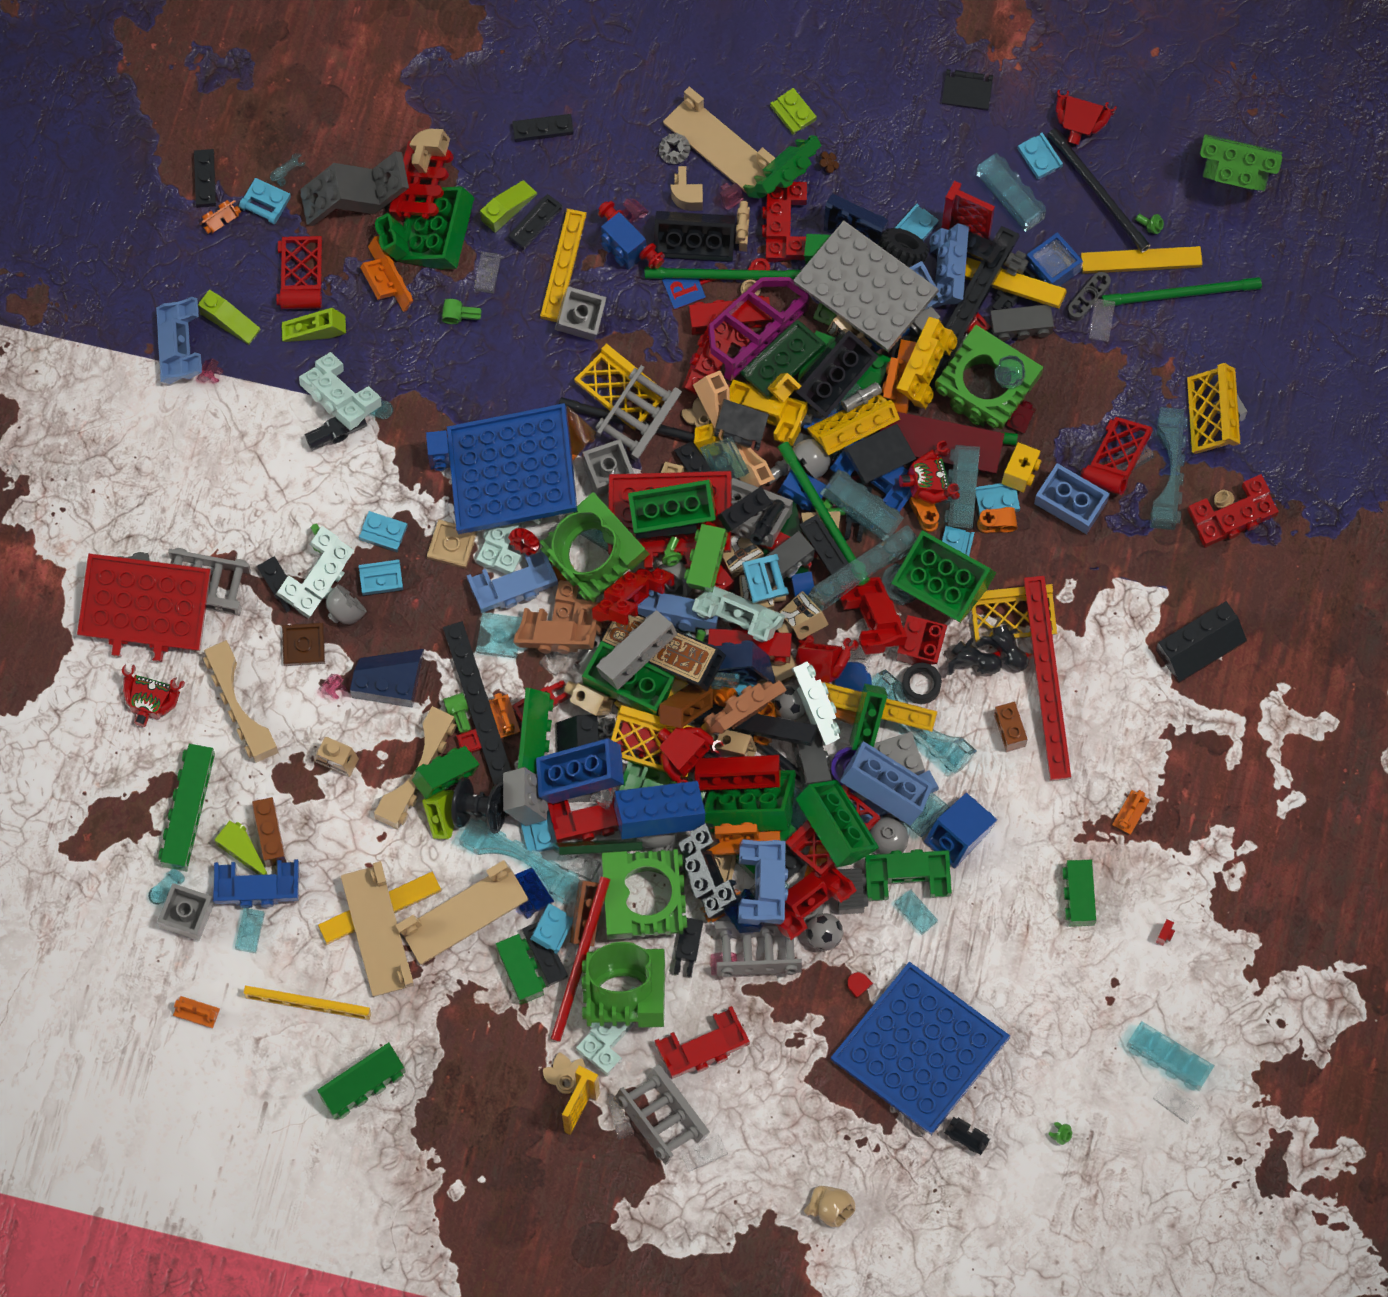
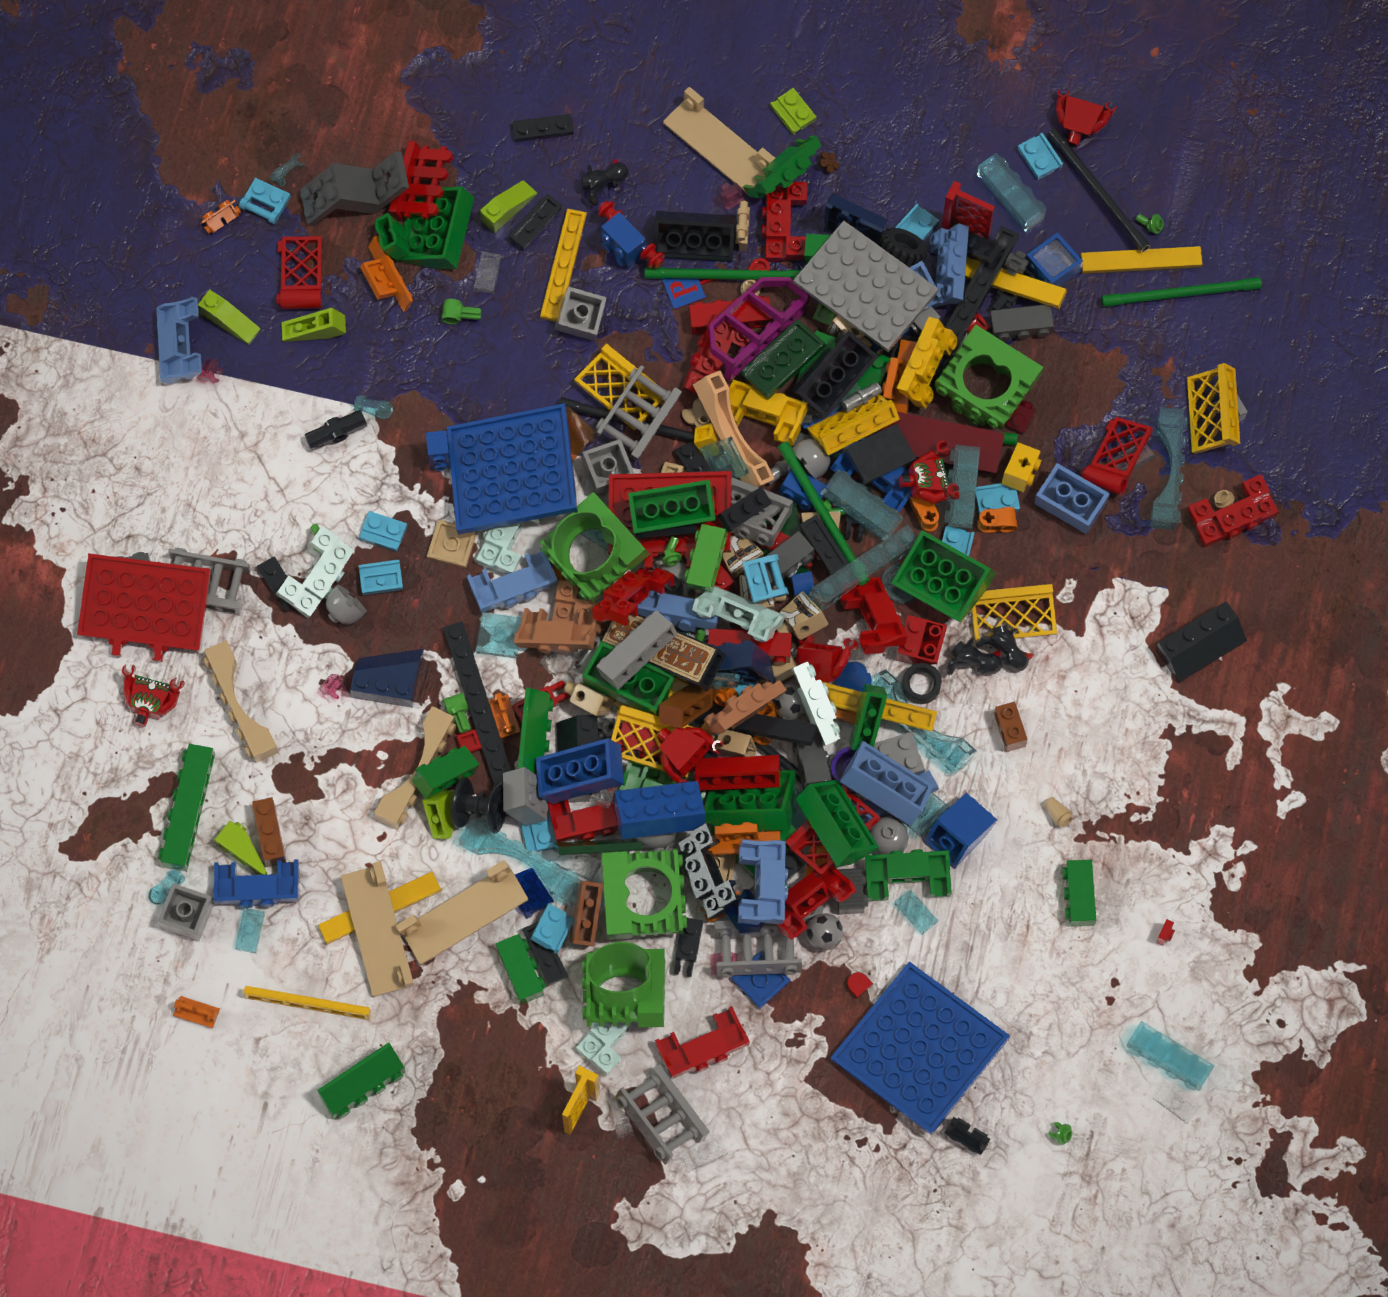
black plate [194,149,216,208] -> none
reddish brown tile [282,623,325,666] -> none
light aqua bracket [299,352,381,430] -> none
tan torso [314,737,359,777] -> none
tan brick [410,129,450,173] -> none
red gear [508,528,540,556] -> none
tan plate [543,1053,585,1094] -> none
red piece [551,876,611,1042] -> none
clear pink tile [623,198,649,223] -> none
light grey gear [659,133,690,164] -> none
tan brick [671,166,703,211] -> none
black piece [713,399,769,451] -> none
black pin [750,499,785,545] -> none
yellow panel [767,373,801,402] -> none
tan piece [804,1186,855,1227] -> none
black piece [942,69,993,111] -> none
clear light blue hair [995,355,1026,389] -> none
red plate [1023,576,1071,781] -> none
dark grey beam [1067,272,1111,321] -> none
clear plate [1089,298,1115,342] -> none
orange hinge [1112,790,1150,835] -> none
bright green hose [1200,134,1282,191] -> none
none -> black animal [582,159,629,206]
none -> blue tile [731,950,791,1009]
none -> tan cone [1044,797,1074,828]

